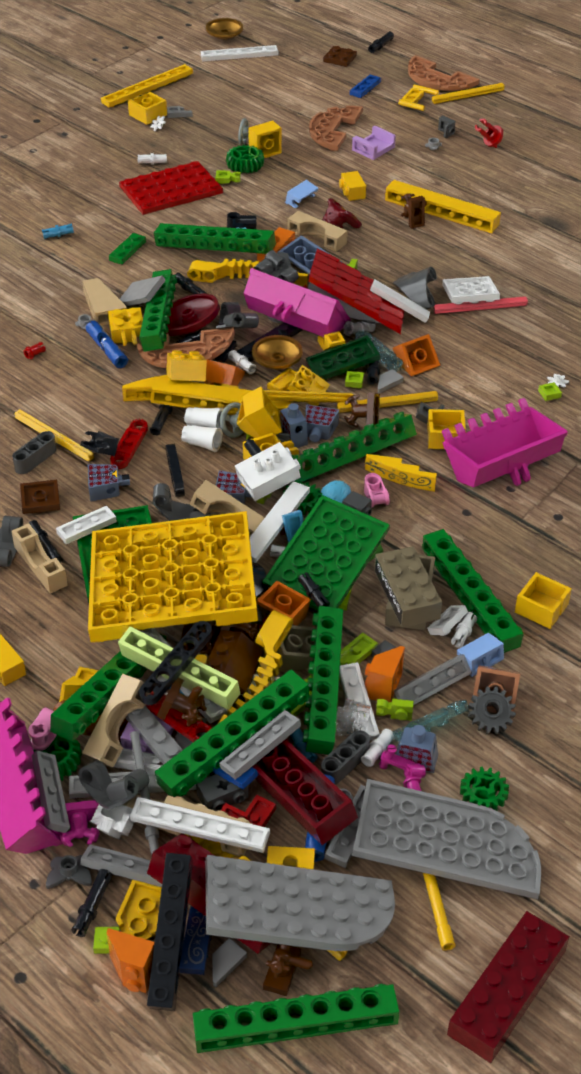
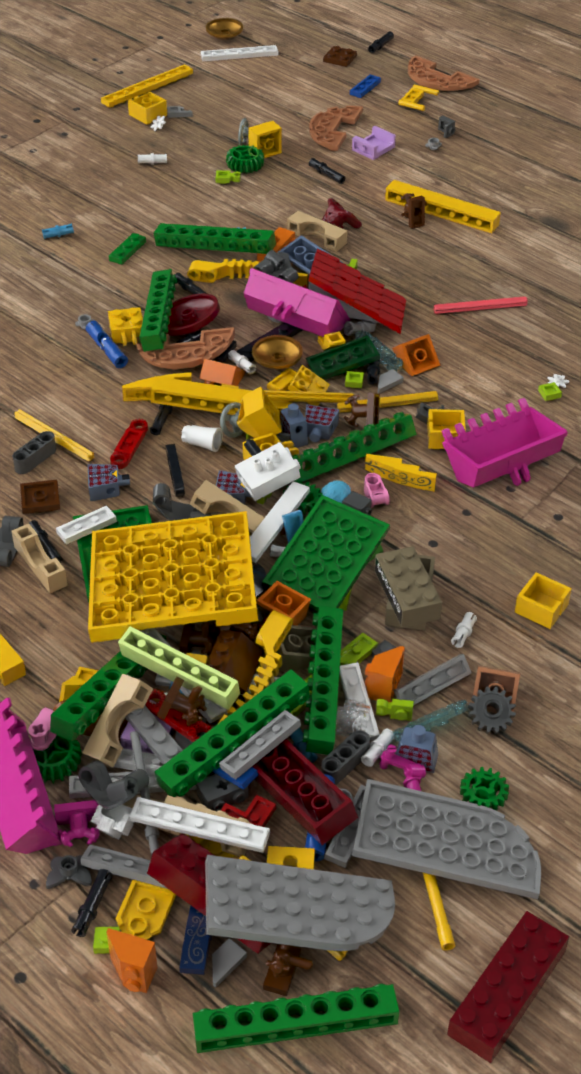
red pin [23,342,46,359] -> none
light grey plate [32,750,70,833] -> none
black hinge [80,431,119,456] -> none
tan slope [83,278,127,326] -> none
red plate [119,161,223,215] -> none
light grey tile [120,276,165,307] -> none
black beam [139,621,212,705] -> none
black brick [147,853,193,1011] -> none
yellow hinge [166,350,207,381] -> none
white plant [184,407,223,428] -> none
dark grey panel [216,302,259,329] -> none
black piece [227,212,257,229] -> none
light blue hinge [285,180,318,208] -> none
black pin [298,572,330,608] -> none
yellow brick [339,171,366,201] -> none
white tile [370,279,430,323] -> none
dark grey panel [393,266,437,310] -> none
green brick [422,529,524,653] -> none
white plate [427,605,468,636] -> none
yellow axle [432,83,505,104] -> none
white plate [442,276,500,304] -> none
light blue hinge [457,633,504,677] -> none
red piece [475,118,504,148] -> none
none -> black pin [309,158,346,184]

